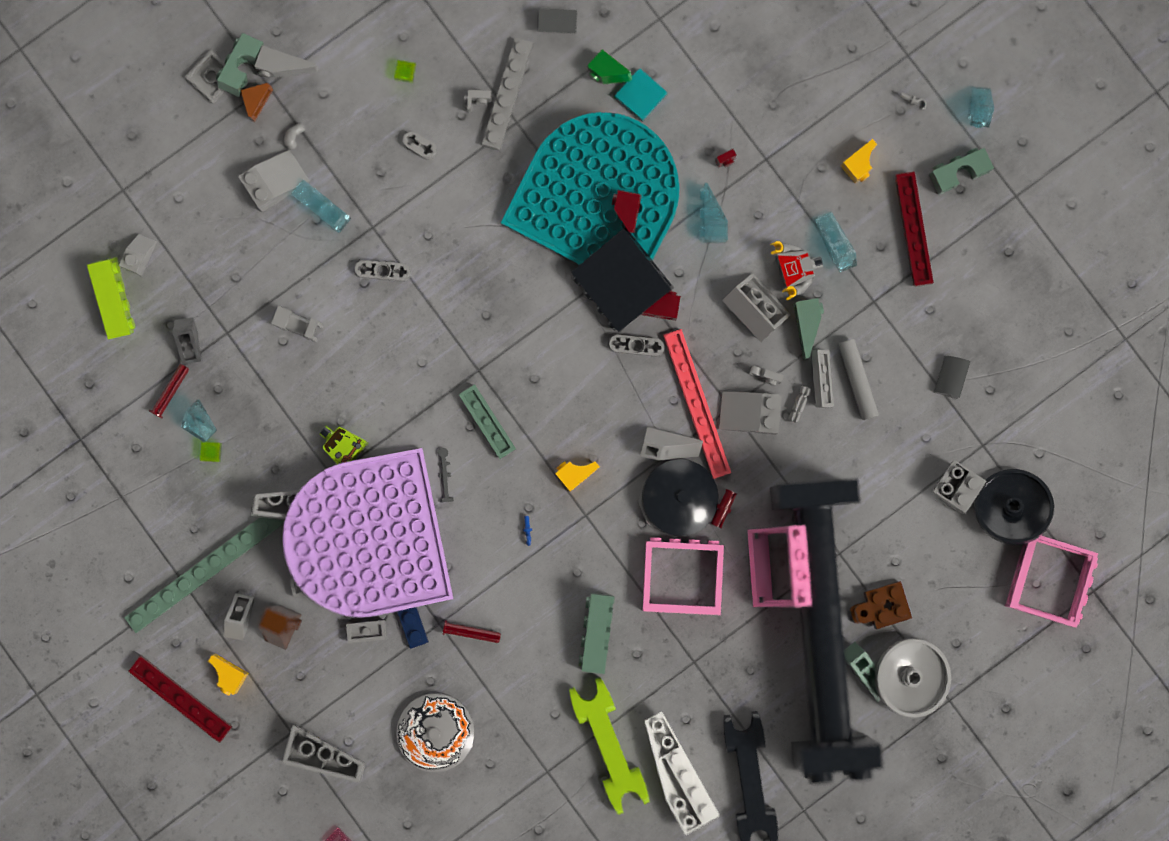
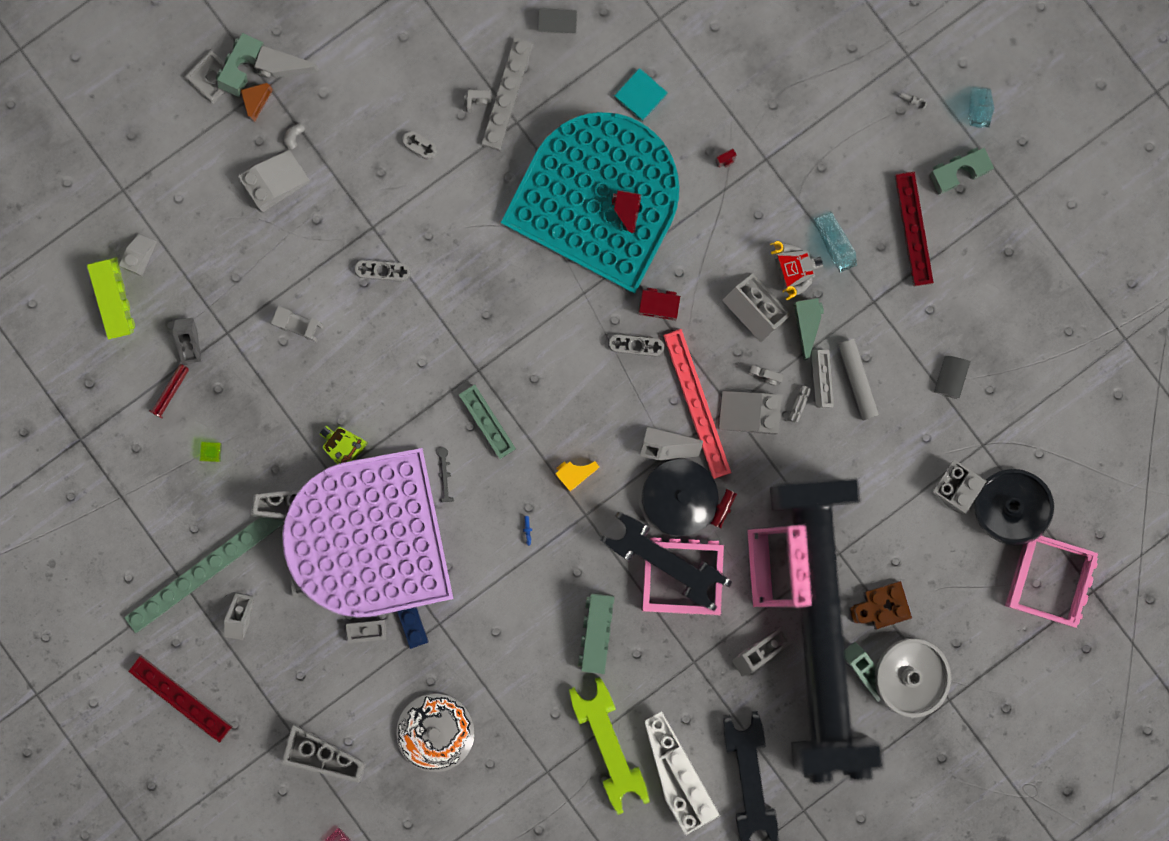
clear light blue slope [181,400,217,442] -> none
yellow arch [208,654,249,696] -> none
reddish brown wedge [259,605,302,650] -> none
clear light blue slope [291,180,351,233] -> none
clear neon green plate [394,60,417,83] -> none
dark red axle [442,620,501,643] -> none
black panel [571,228,674,332] -> none
green slope [587,49,633,84] -> none
clear light blue slope [700,183,728,243] -> none
yellow arch [841,139,877,183] -> none
none -> black piece [600,511,732,611]
none -> light grey slope [732,626,793,676]

